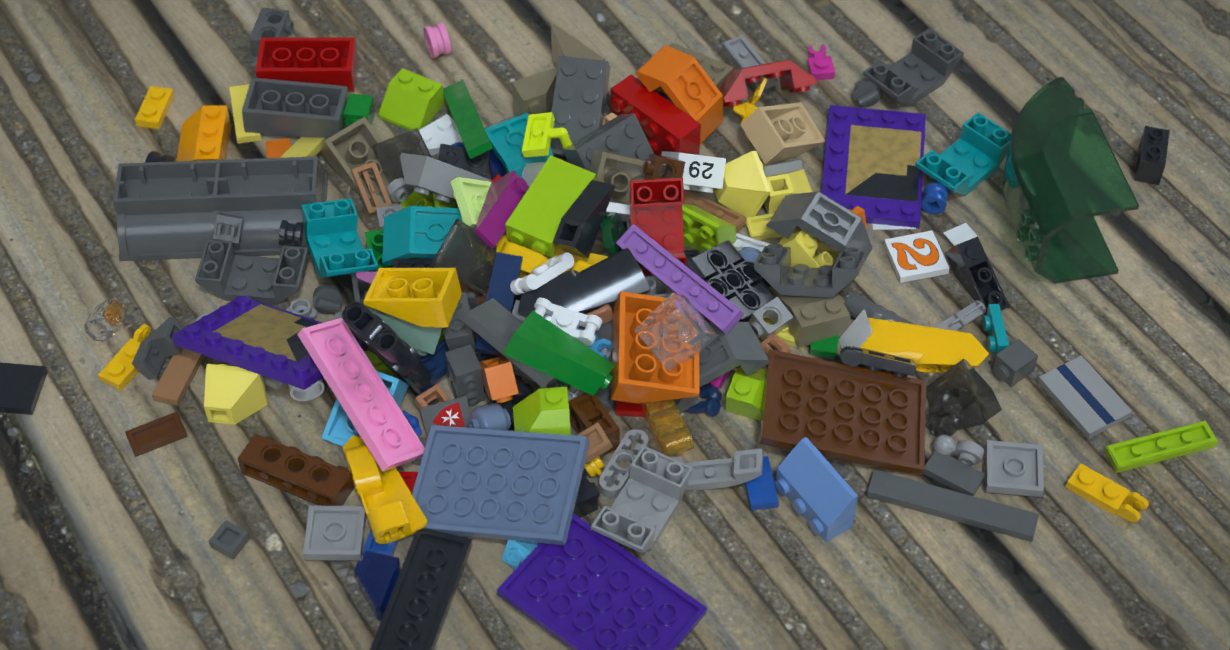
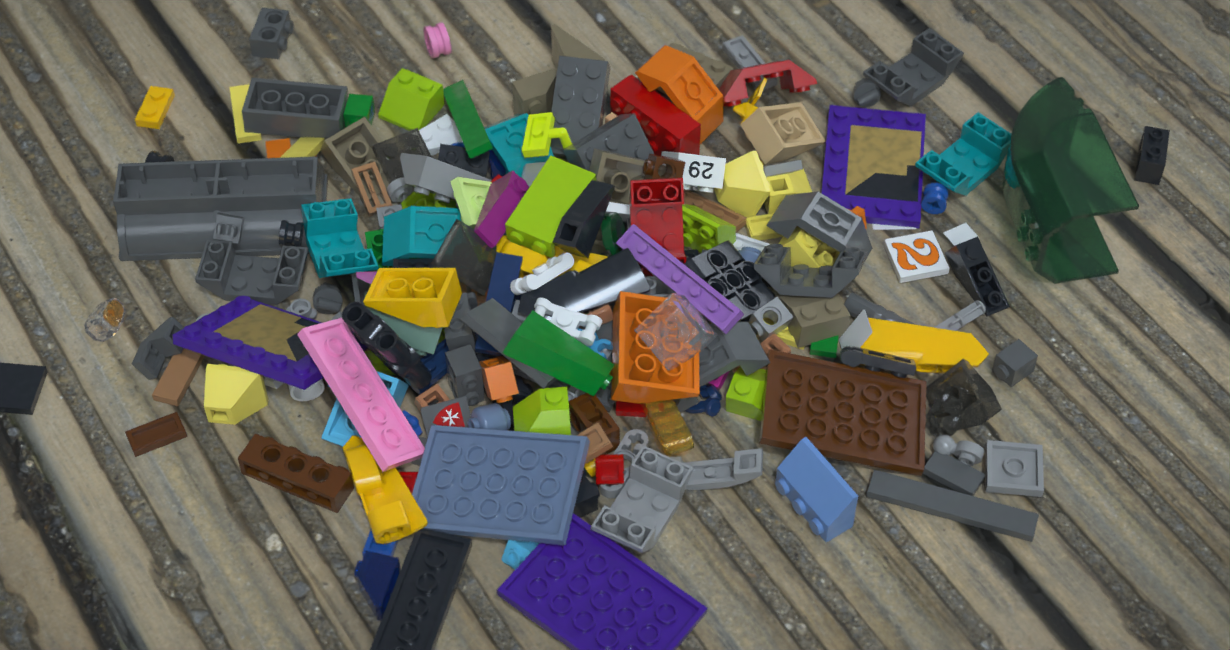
yellow hinge [98,324,151,391] -> none
light orange slope [176,105,231,161] -> none
dark grey plate [209,520,250,559] -> none
red brick [255,37,358,91] -> none
light grey plate [303,506,366,561] -> none
blue tile [745,456,779,511] -> none
dark pink plate [807,45,835,80] -> none
teal plate [982,304,1009,361] -> none
light grey tile [1038,355,1133,439] -> none
yellow hinge [1066,463,1149,523] -> none
lime tile [1104,420,1218,473] -> none
none -> red tile [595,454,624,484]

